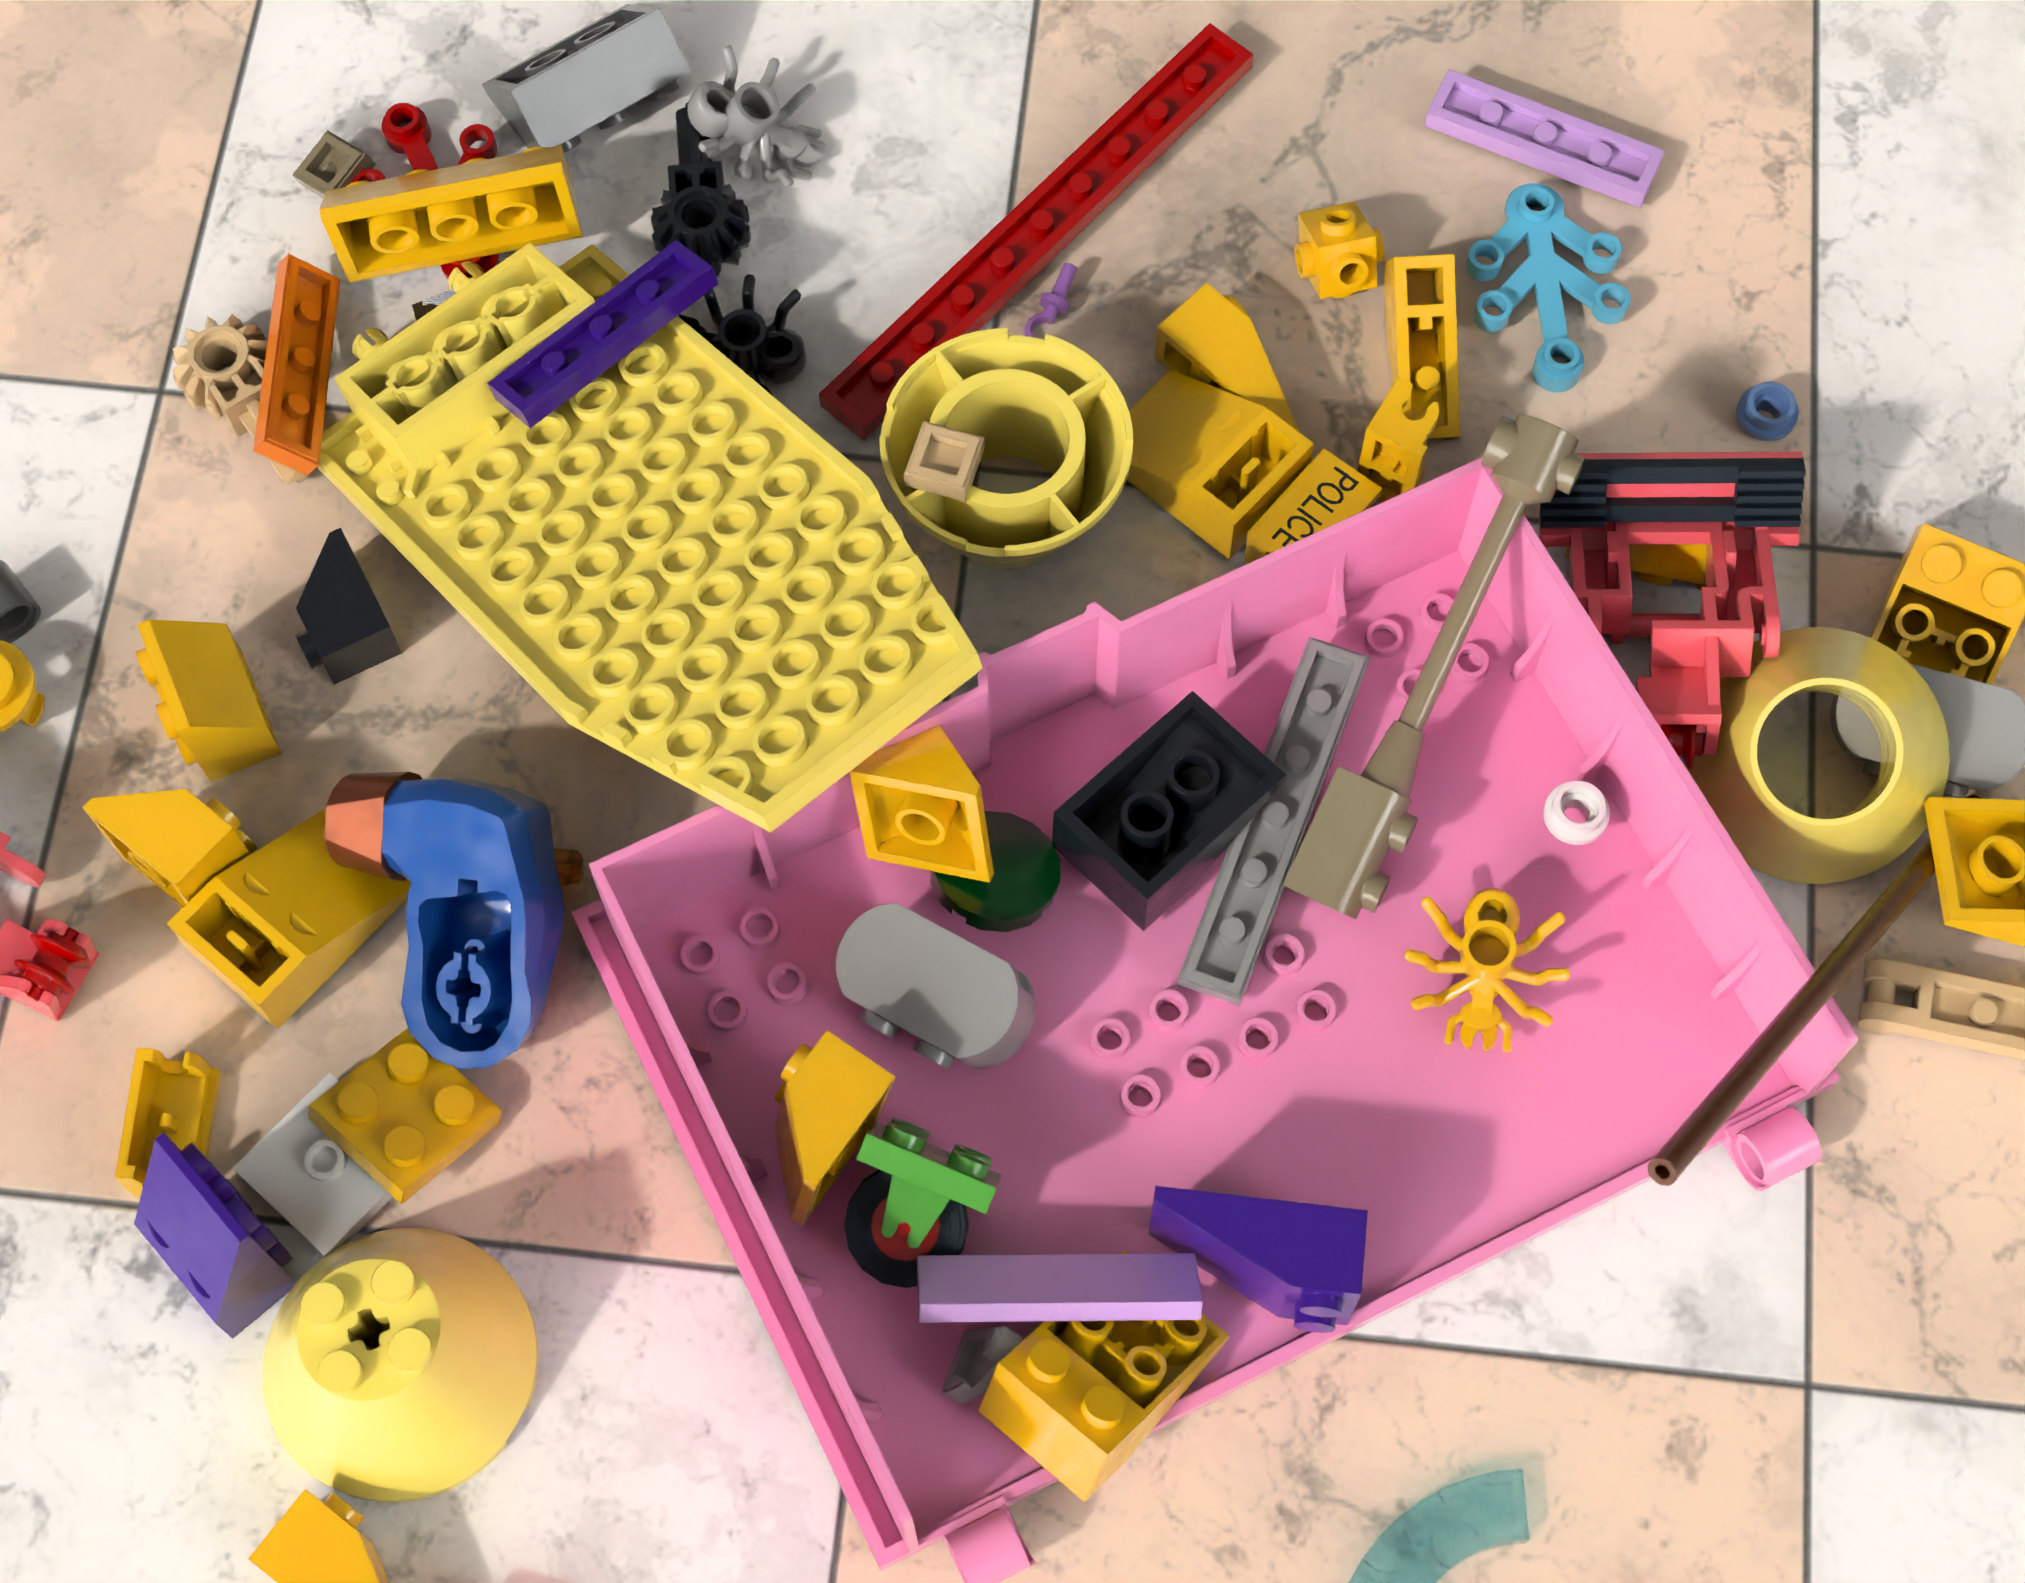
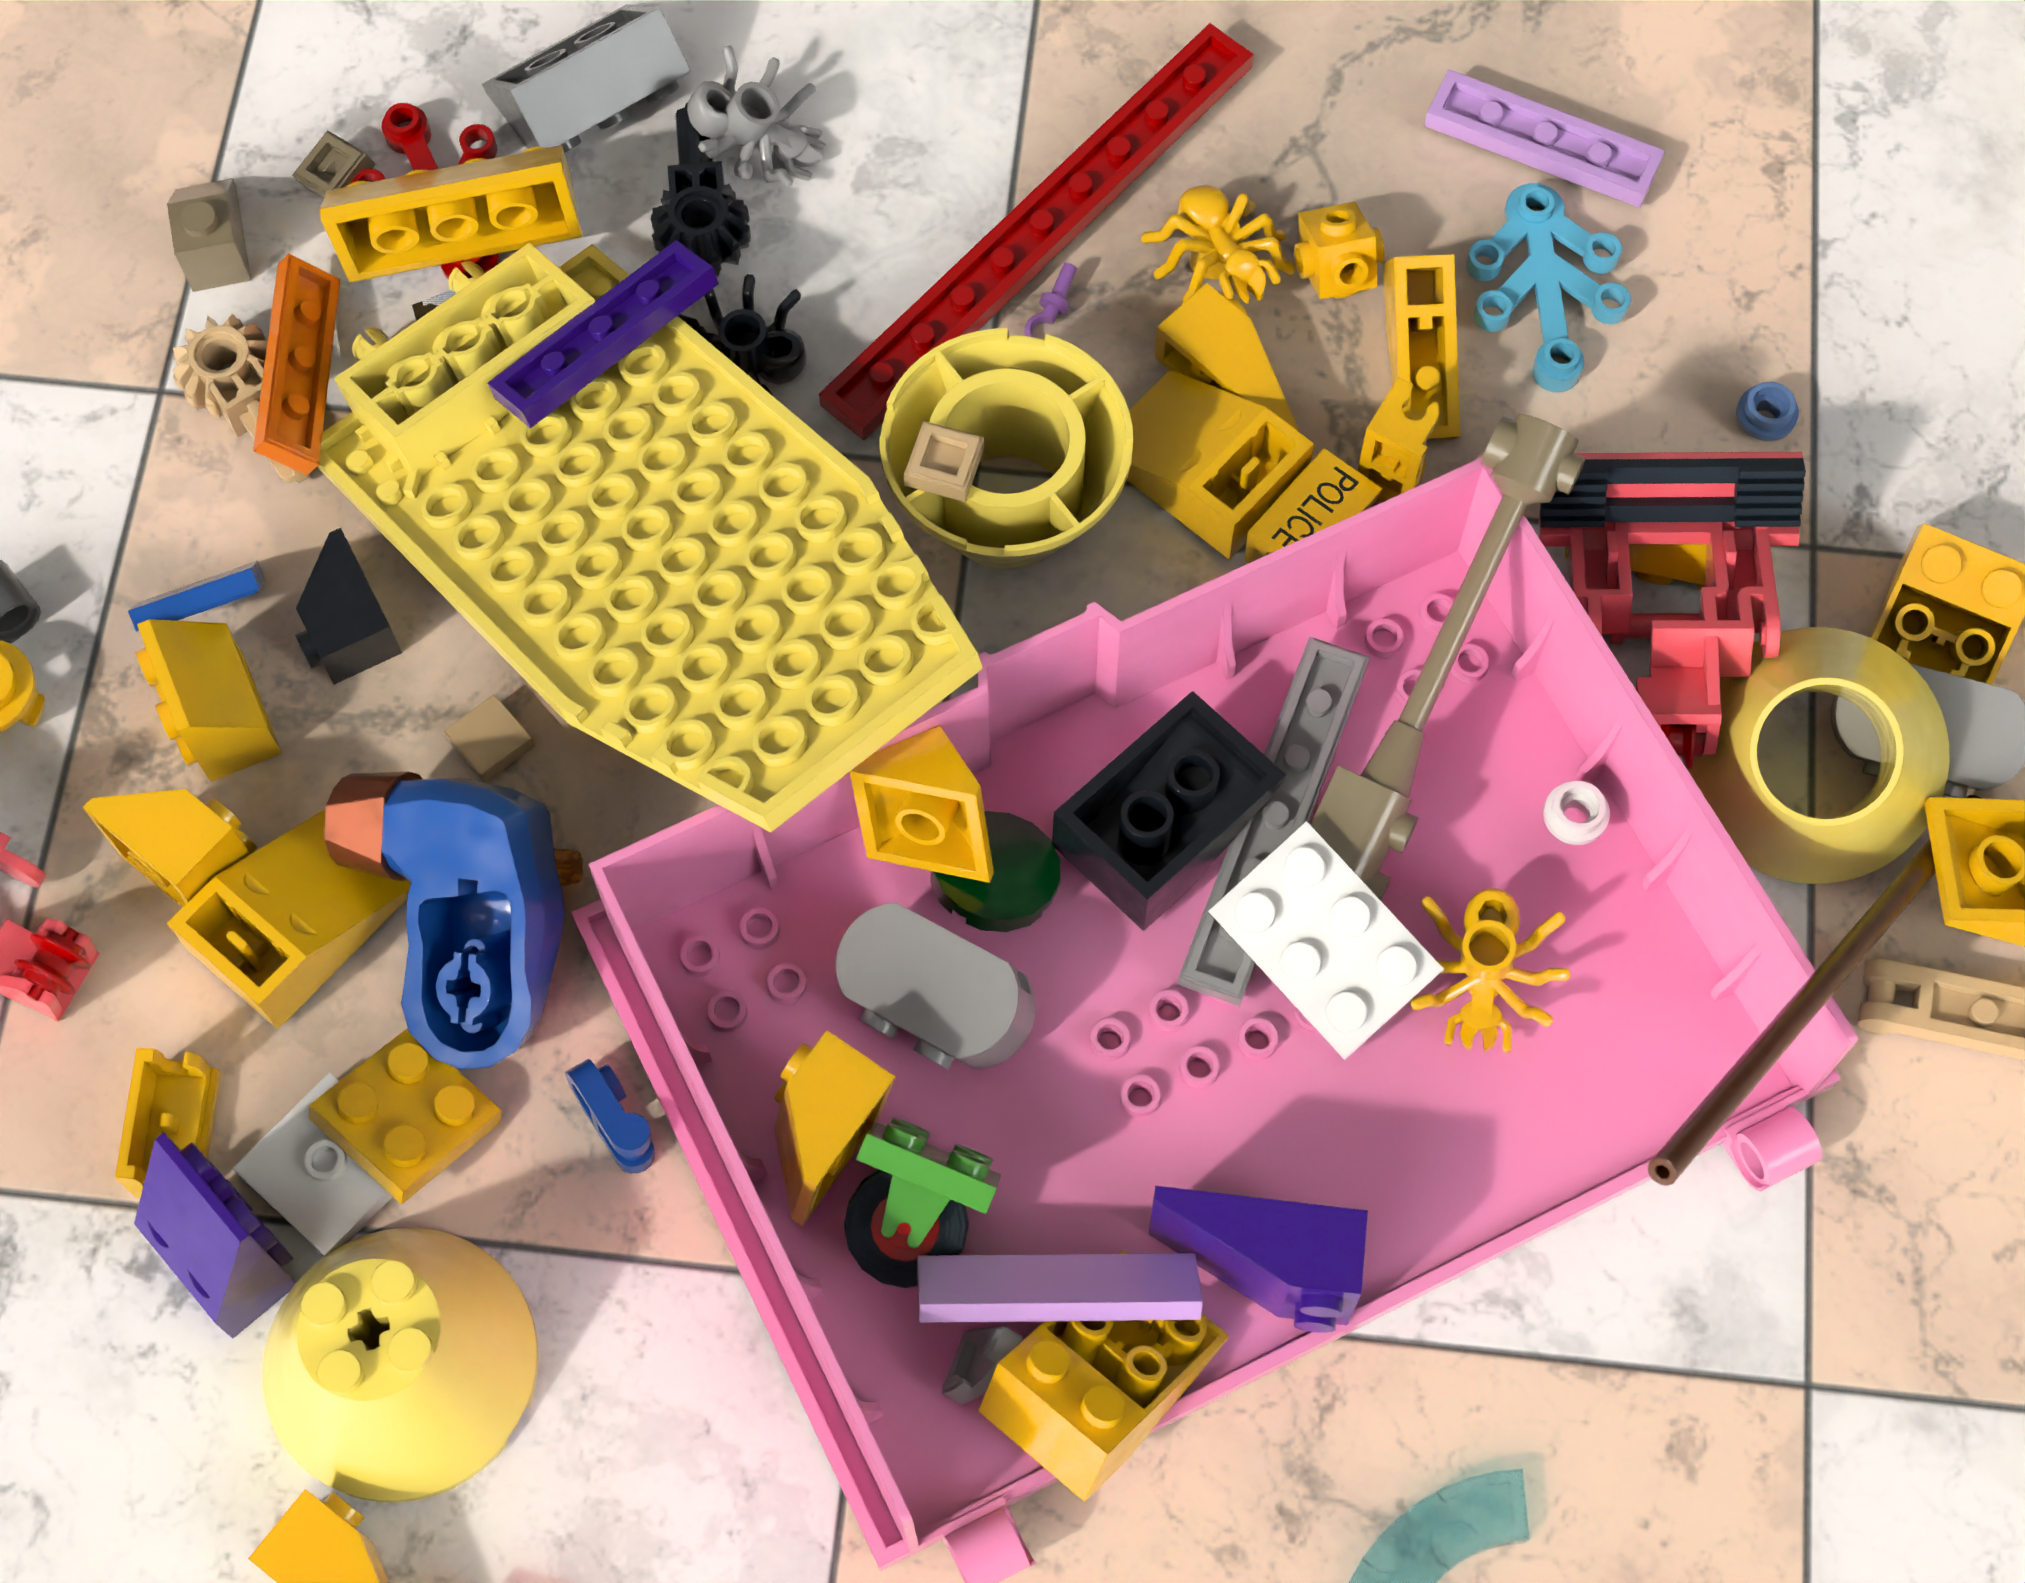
none -> blue tile [128,561,266,632]
none -> dark tan slope [167,178,251,292]
none -> tan tile [444,694,535,783]
none -> blue plate [565,1059,655,1174]
none -> yellow animal [1141,185,1295,304]
none -> white plate [1208,821,1444,1060]

